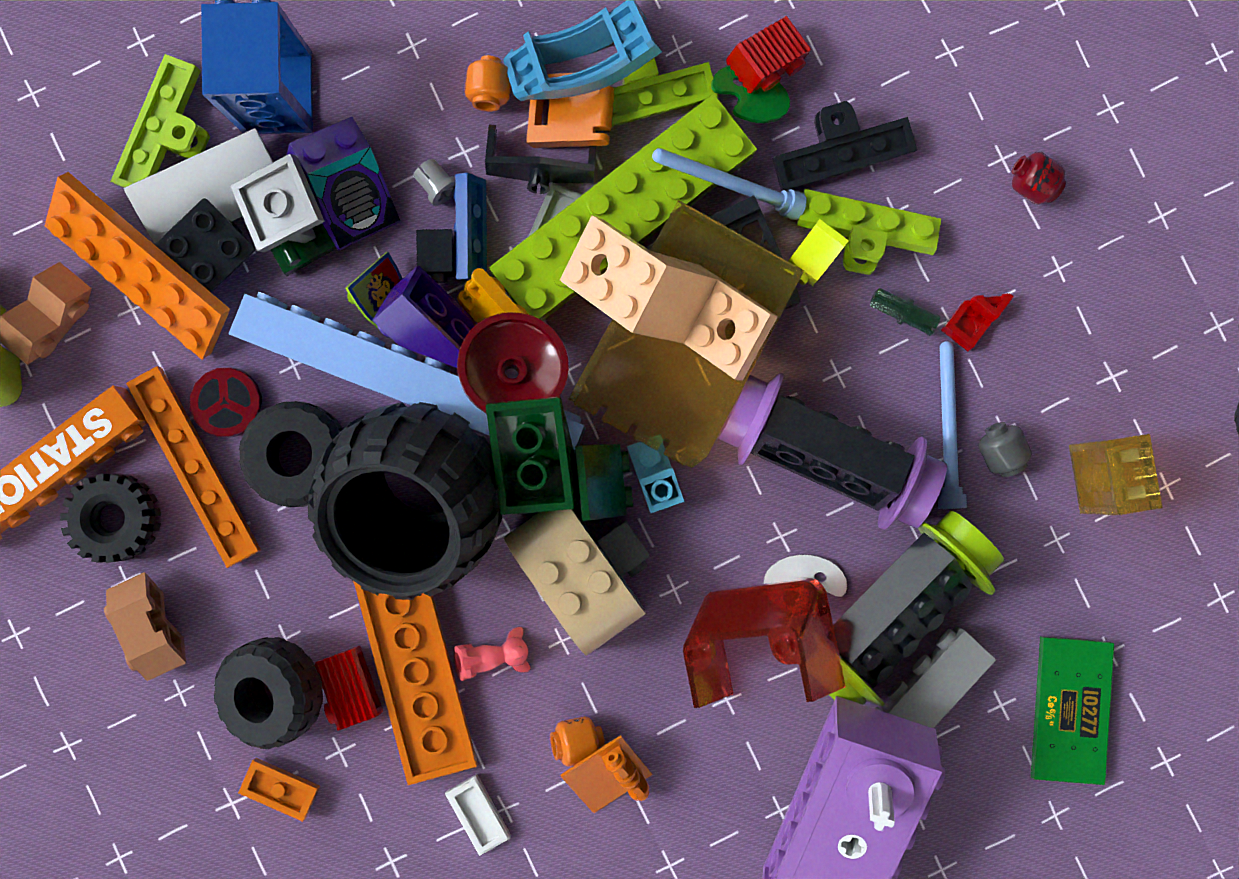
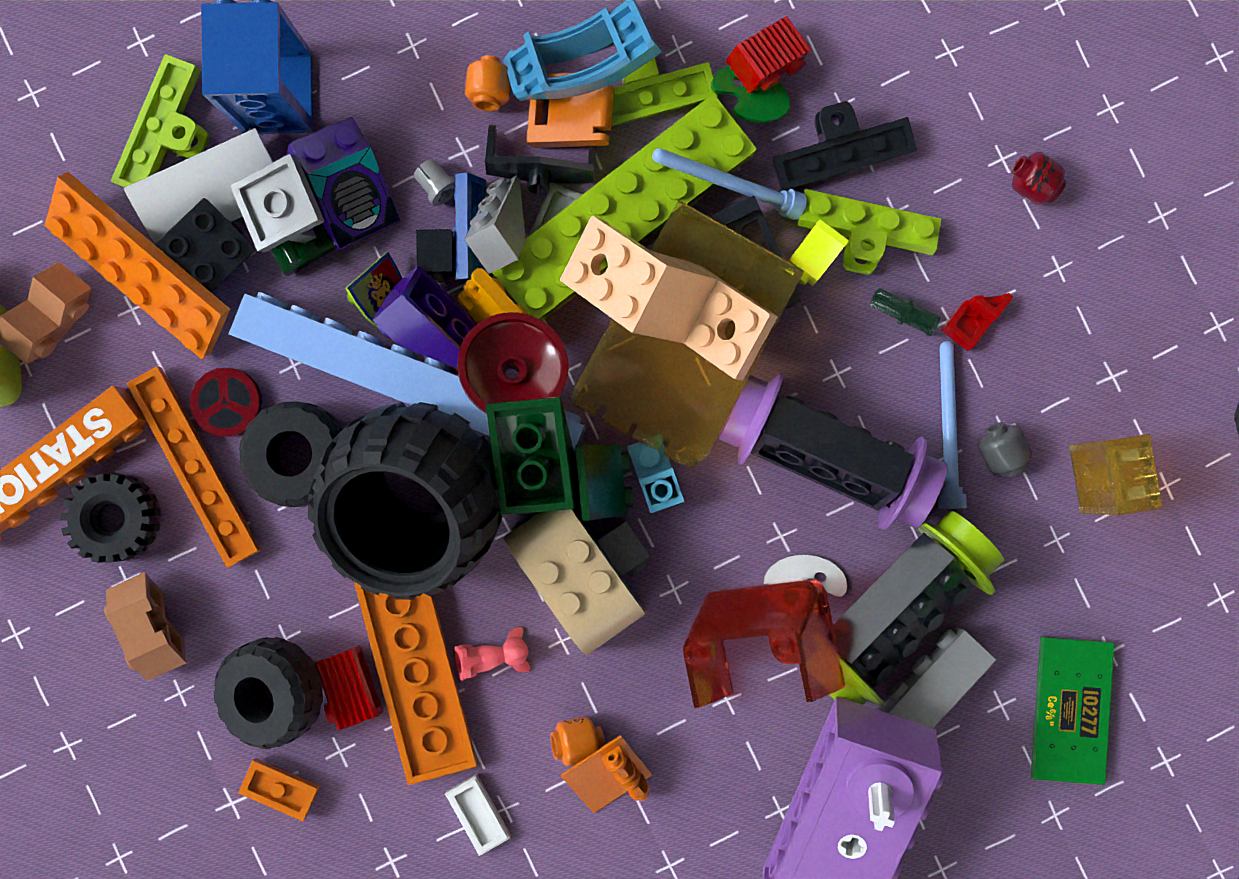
none -> light grey slope [464,176,526,274]

